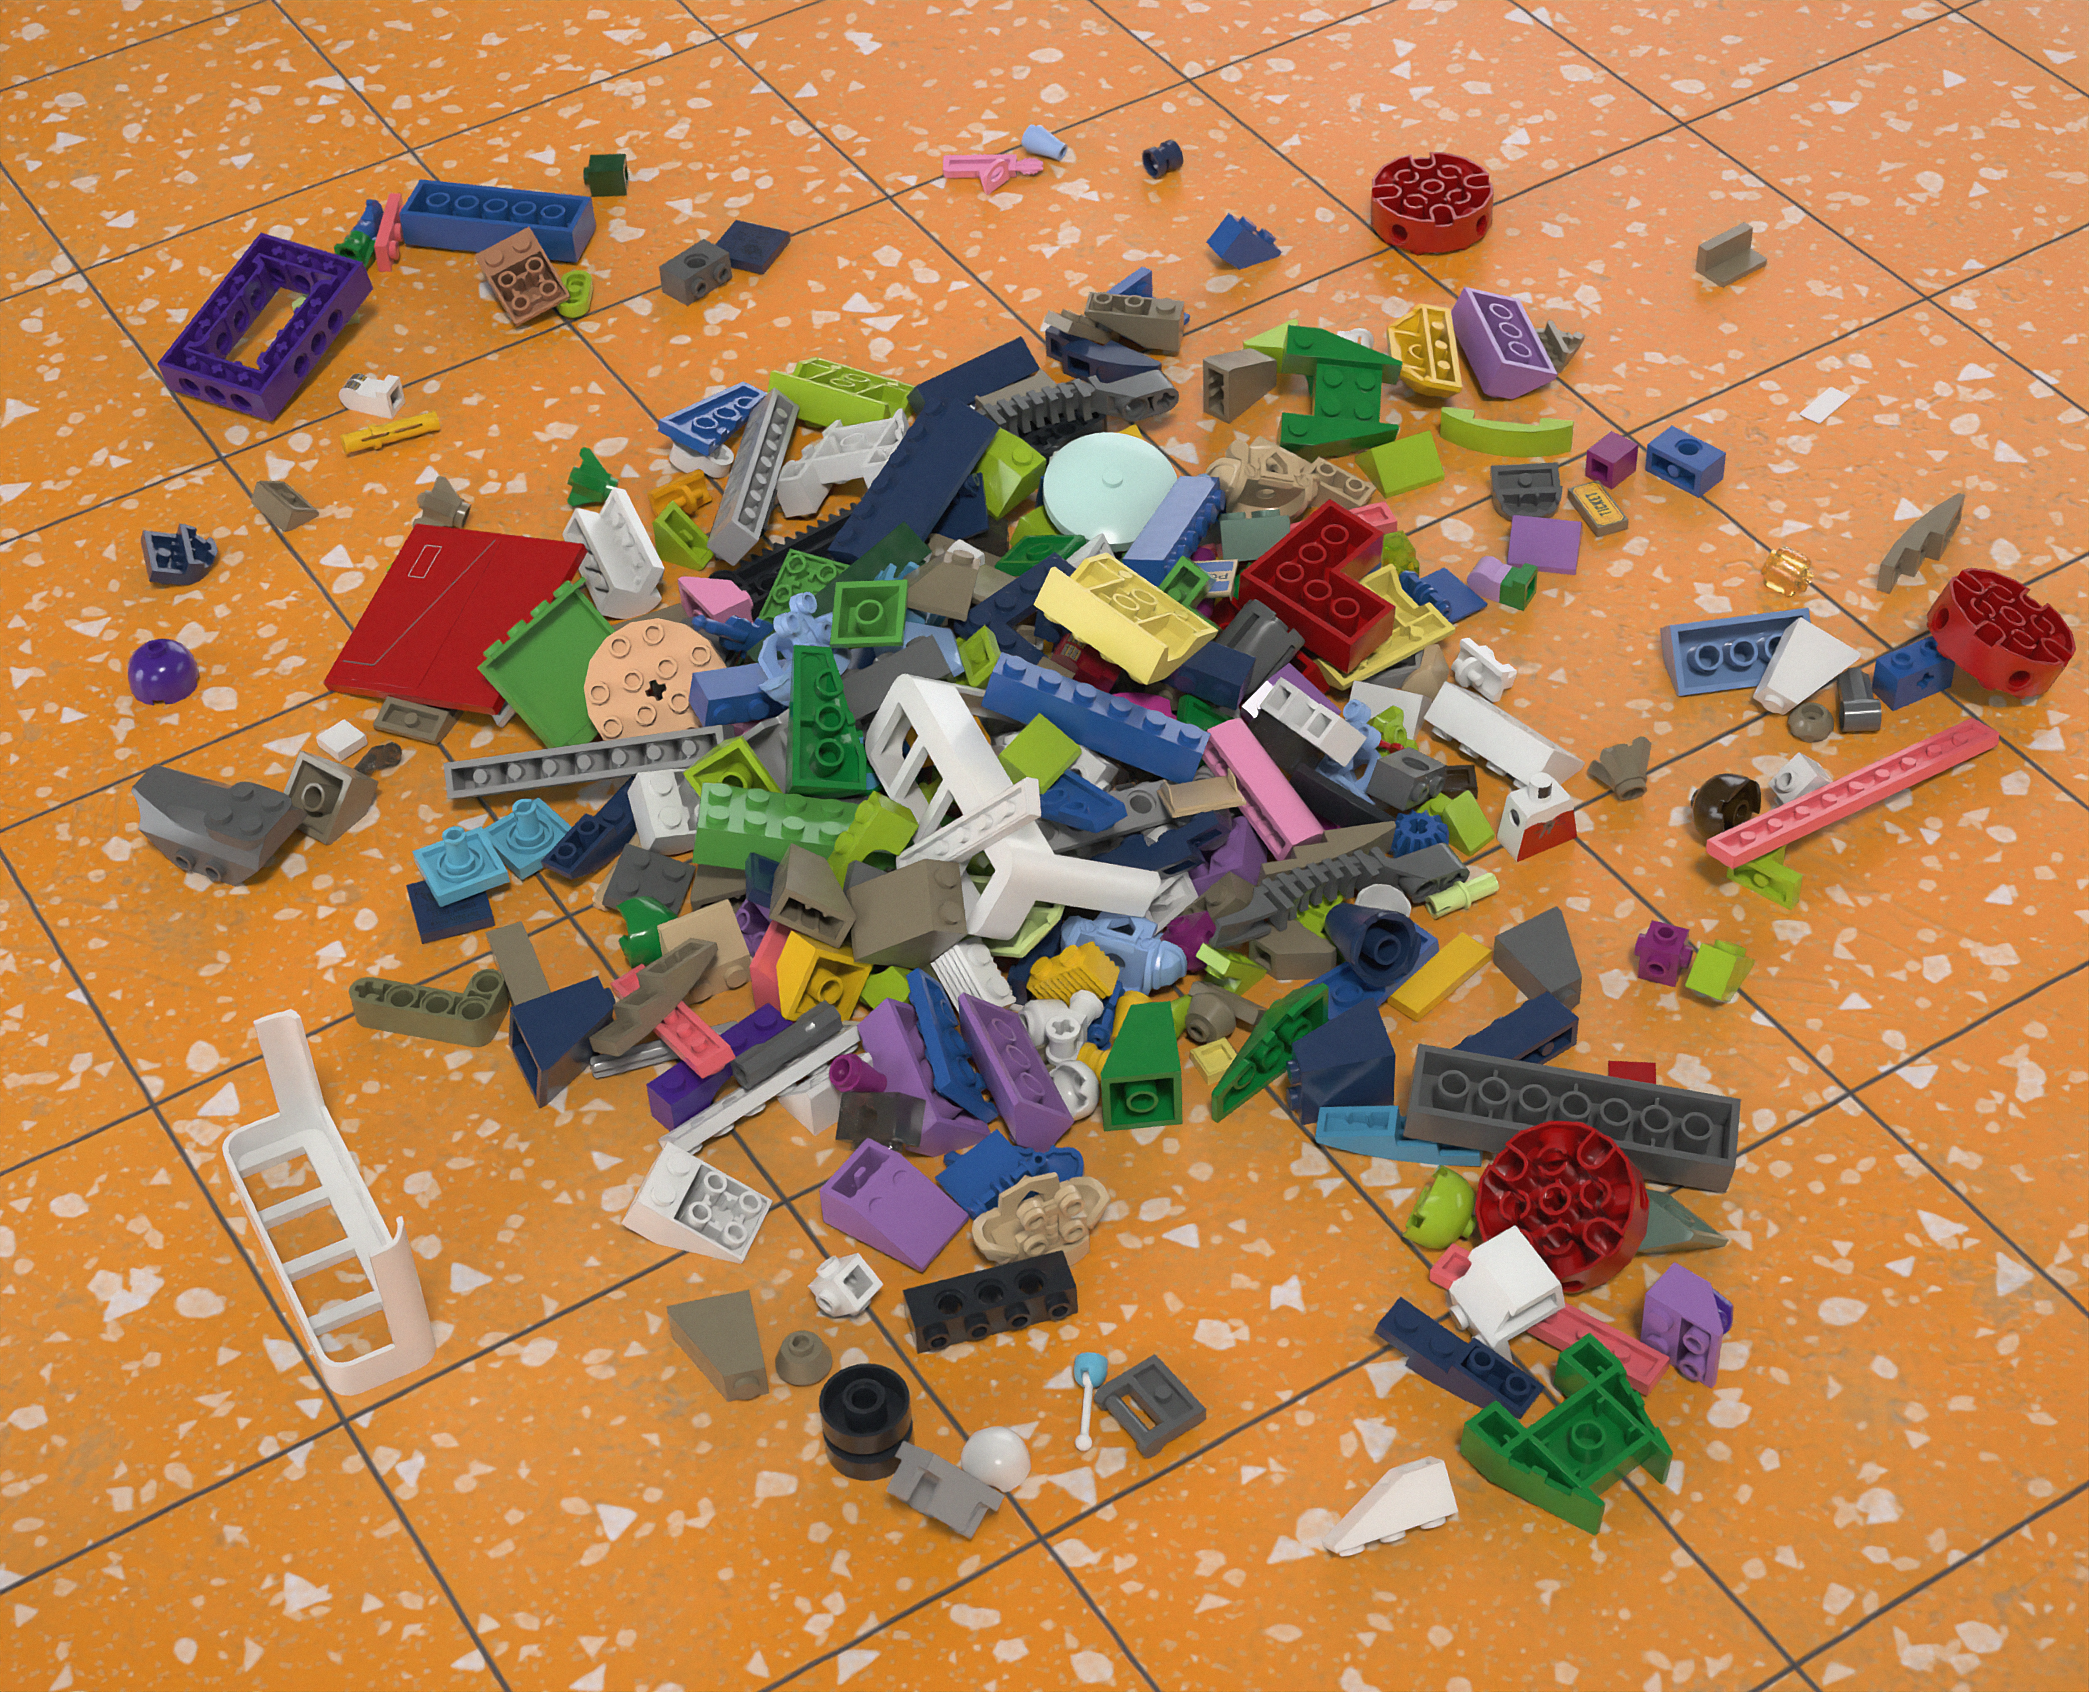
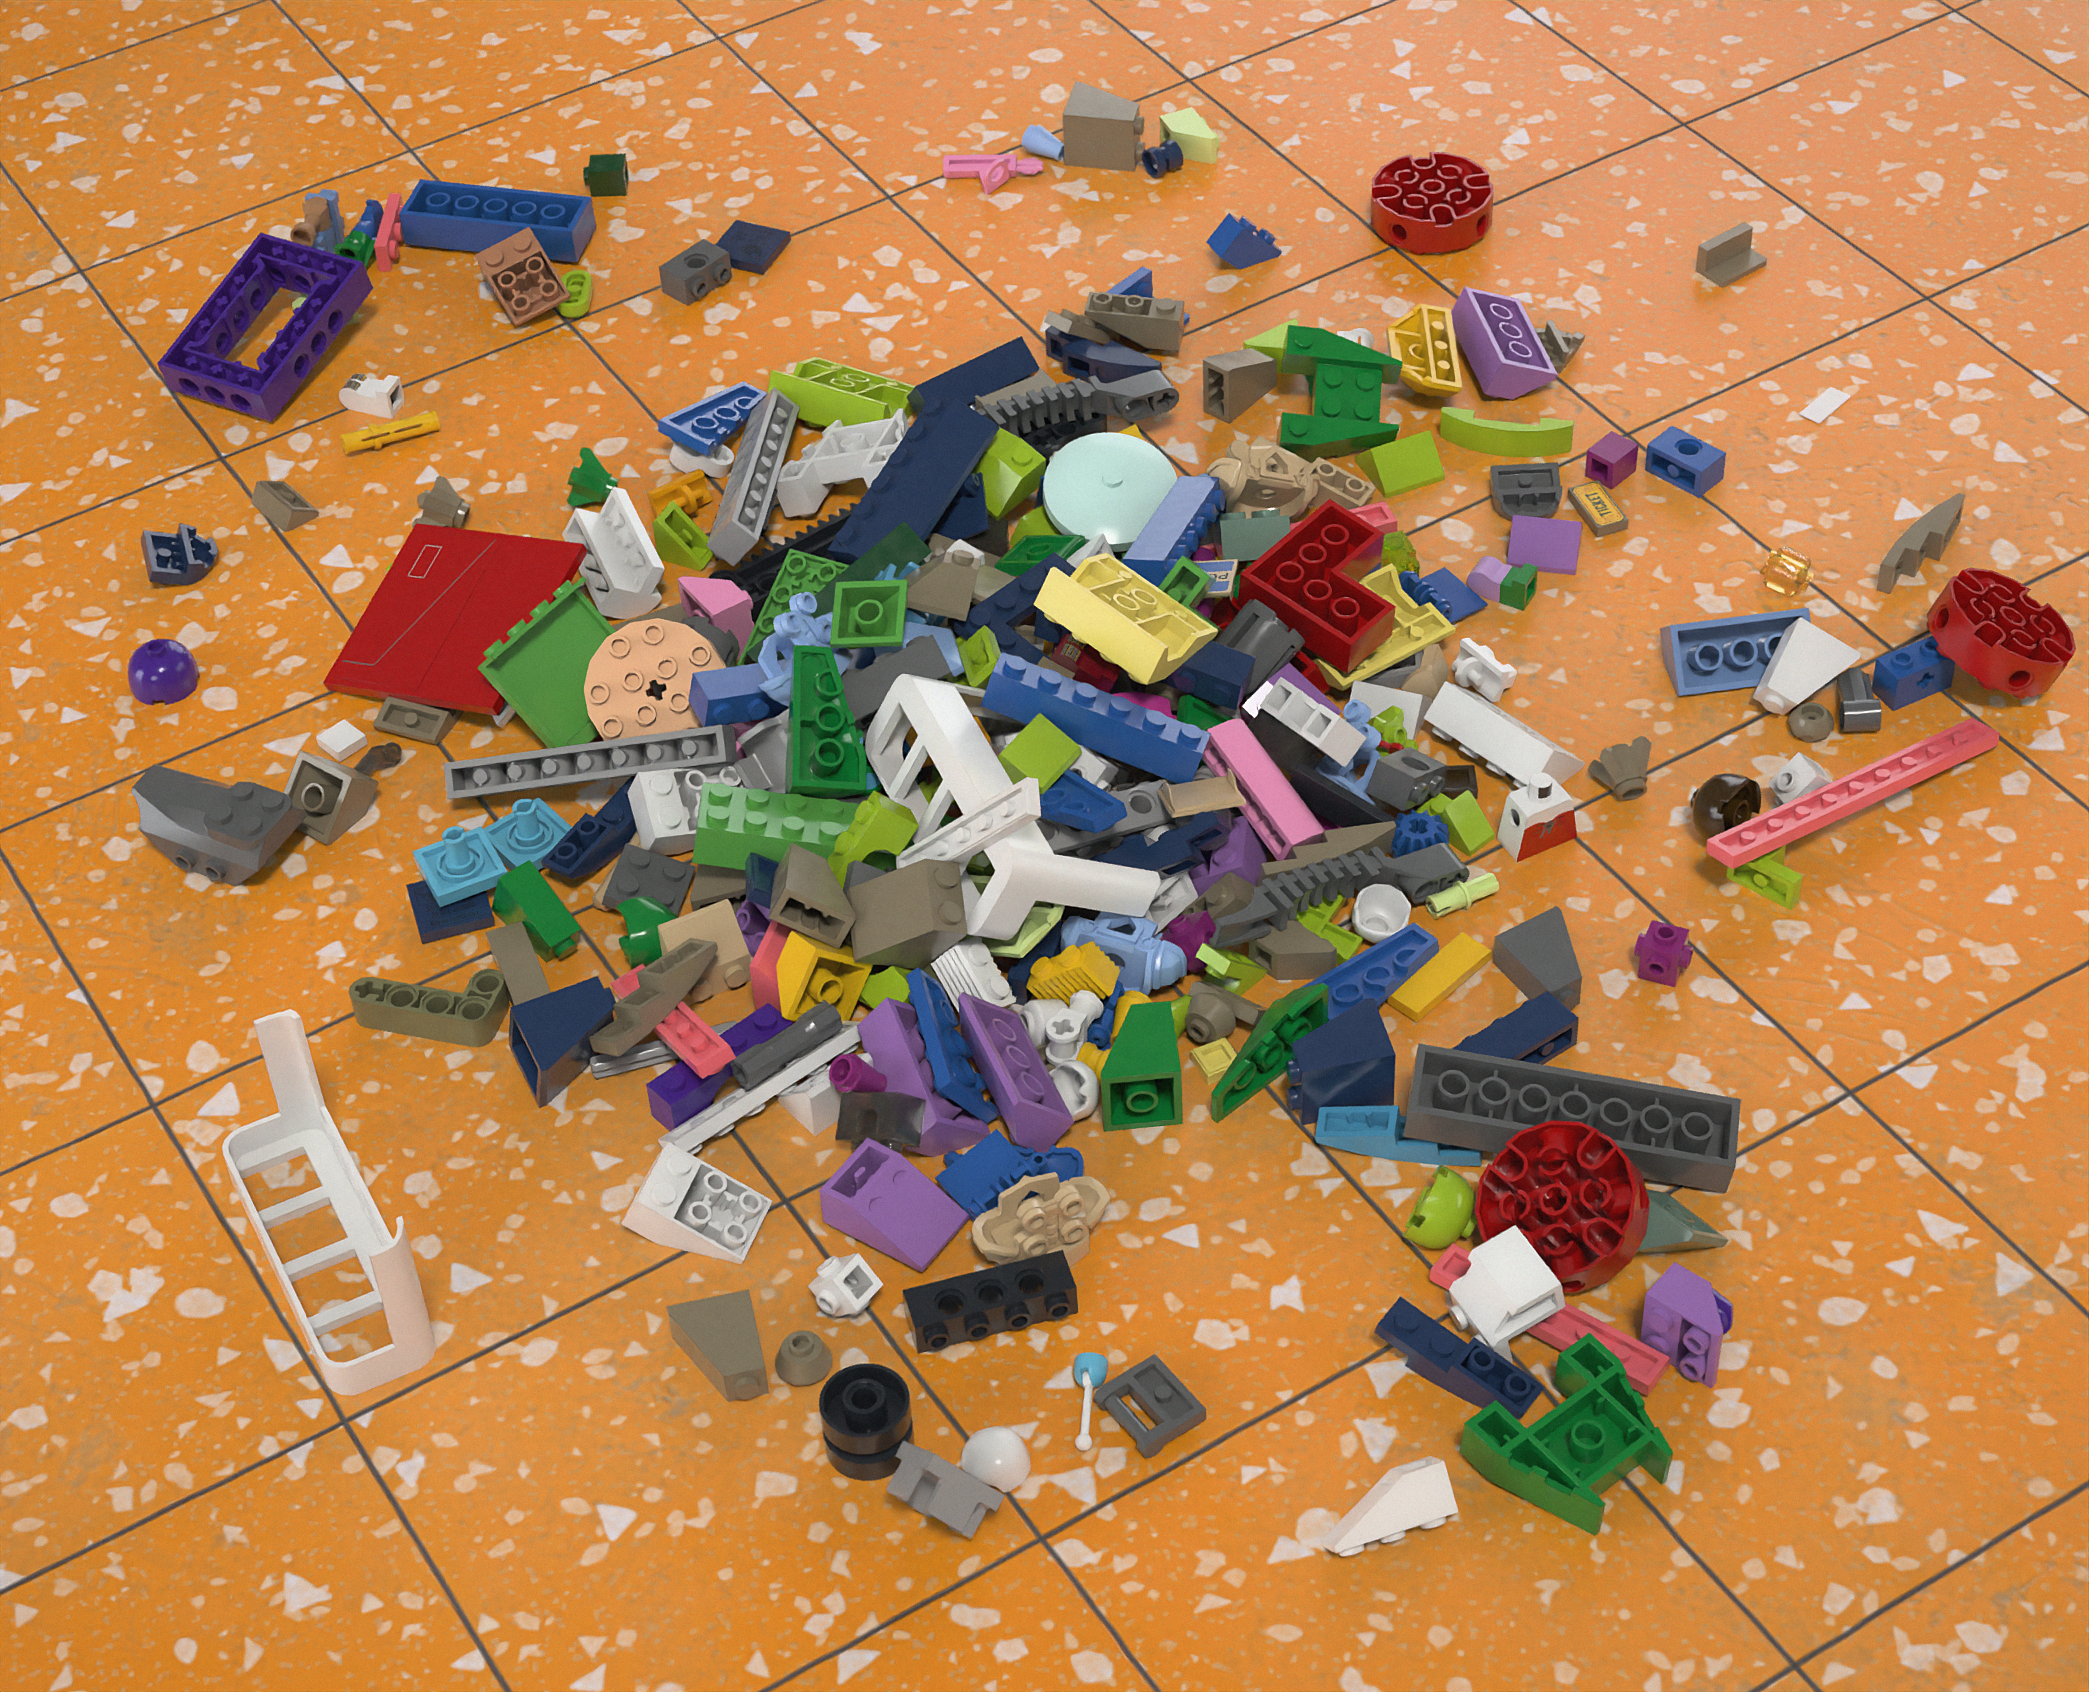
lime slope [683,735,783,797] -> none
blue piece [691,614,774,659] -> none
dark blue cone [1325,903,1421,987] -> none
red sticker [1608,1061,1656,1084] -> none
lime slope [1685,939,1755,1002] -> none
none -> hips [290,189,345,254]
none -> green slope [491,860,581,963]
none -> dark tan slope [1063,82,1145,172]
none -> yellowish green slope [1160,107,1220,164]

